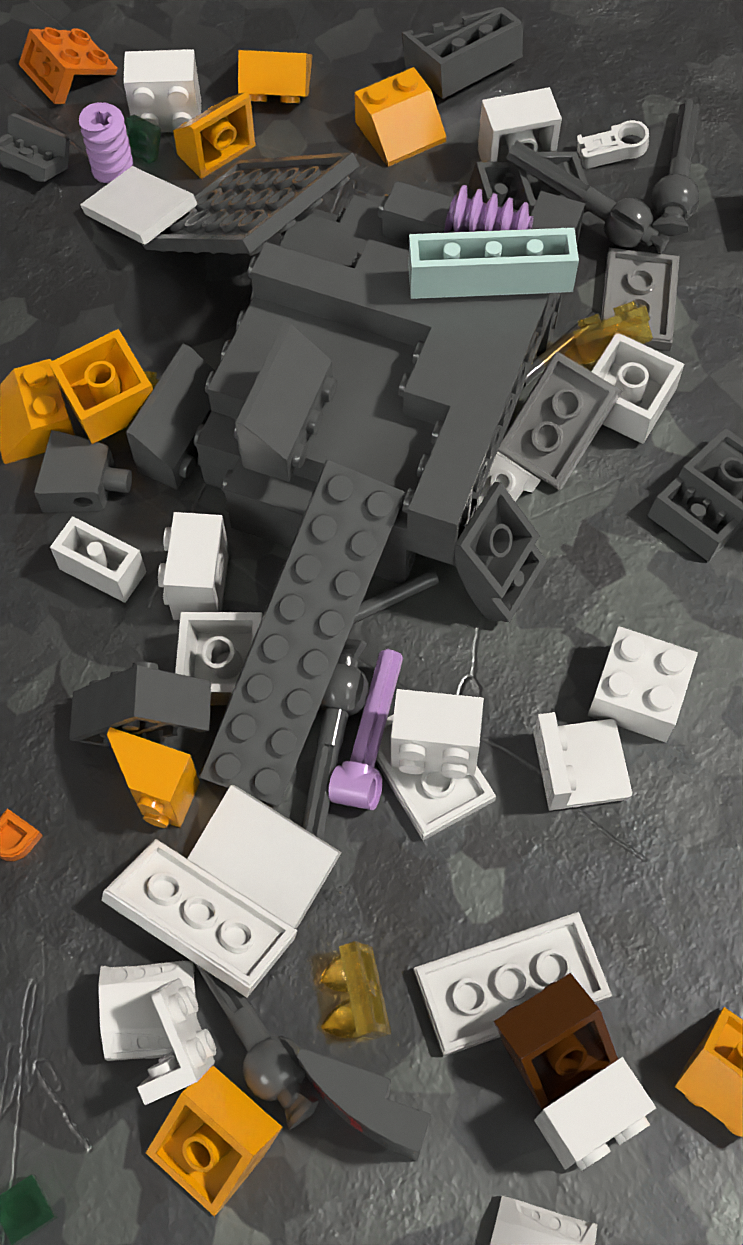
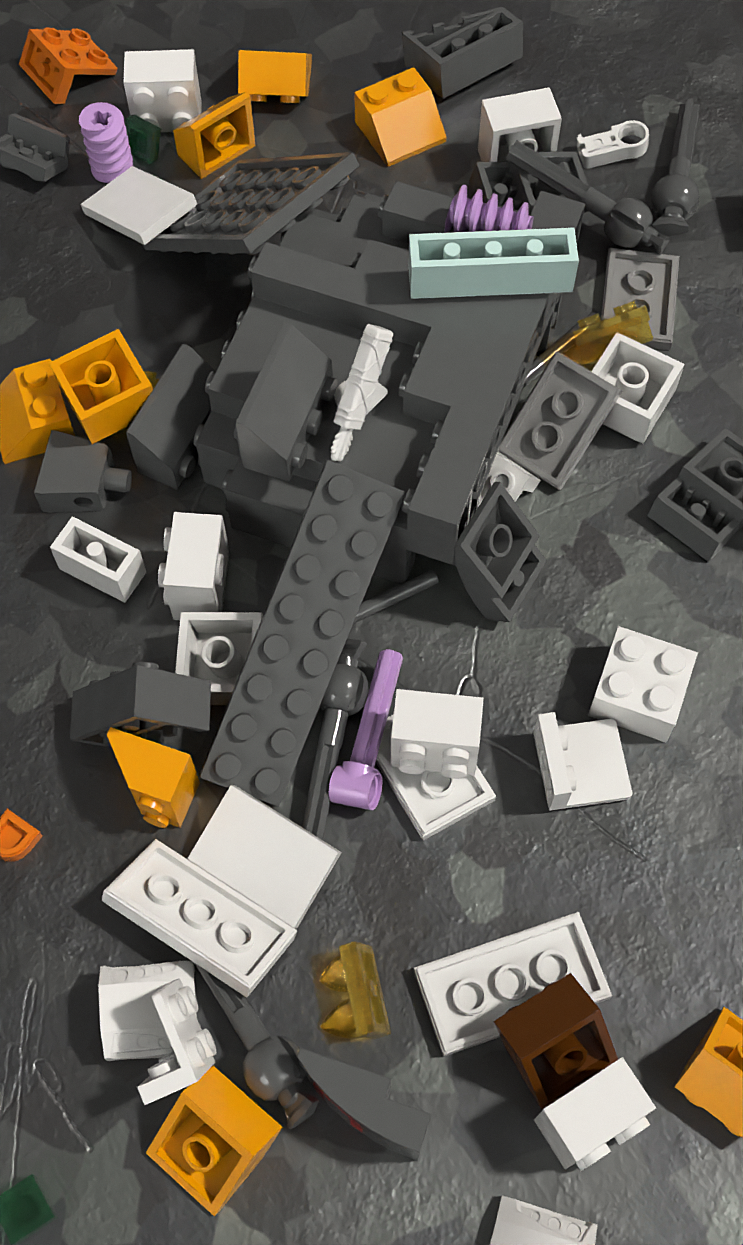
none -> white piece [331,324,393,462]

